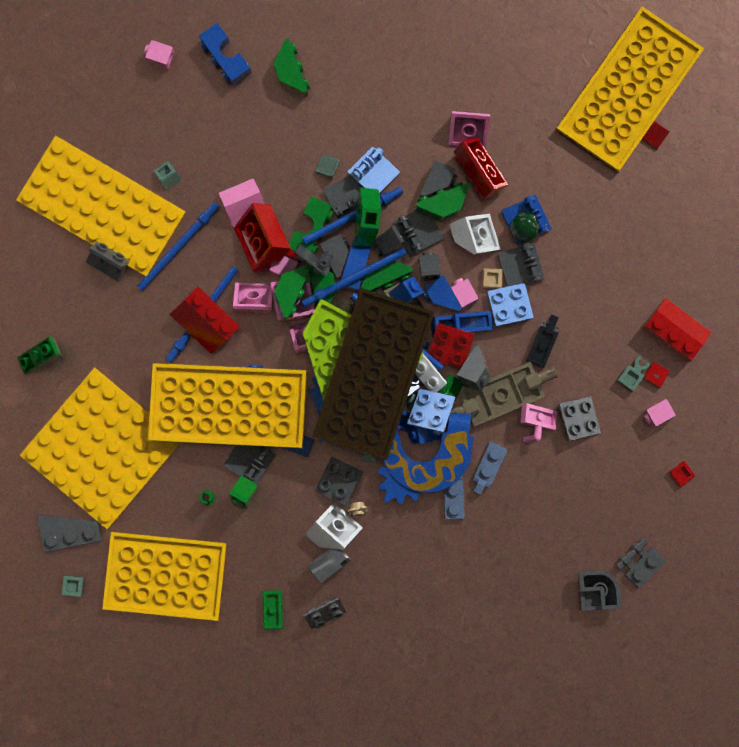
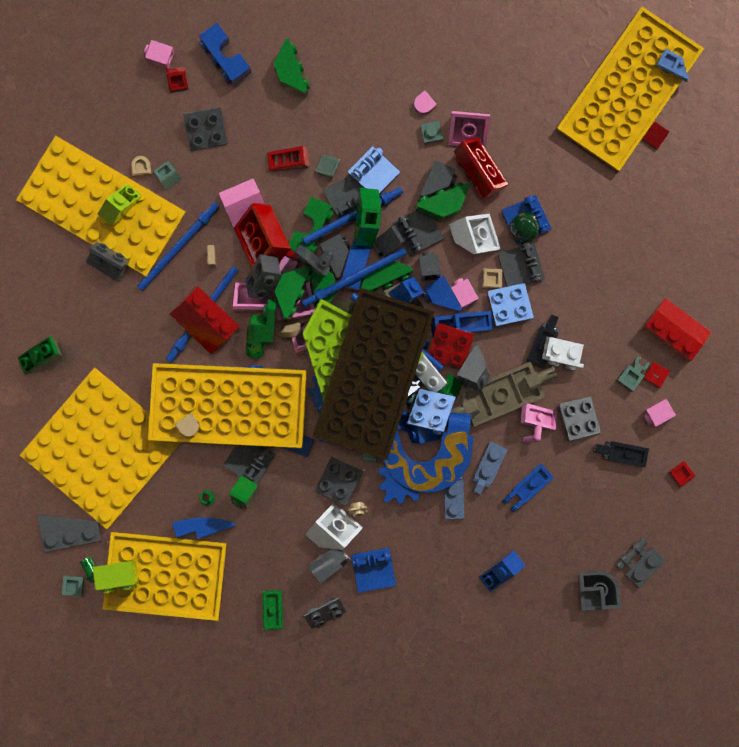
none -> green pin [80,557,95,583]
none -> lime brick [93,561,139,594]
none -> lime slope [97,184,141,226]
none -> tan tile [131,156,152,177]
none -> red slope [166,67,188,92]
none -> blue slope [172,518,235,539]
none -> tan tile [175,413,199,437]
none -> dark grey hinge [183,107,228,151]
none -> tan tile [207,245,216,267]
none -> dark grey brick [245,254,281,300]
none -> green plate [246,299,276,358]
none -> red slope [267,146,309,171]
none -> tan tile [279,320,302,338]
none -> blue hinge [351,548,396,593]
none -> bright pink tile [414,90,437,114]
none -> sand green plate [420,121,443,144]
none -> blue slope [479,551,526,592]
none -> blue hinge [502,464,554,512]
none -> white bracket [542,336,584,370]
none -> black hinge [594,441,649,468]
none -> medium blue tile [656,48,689,82]

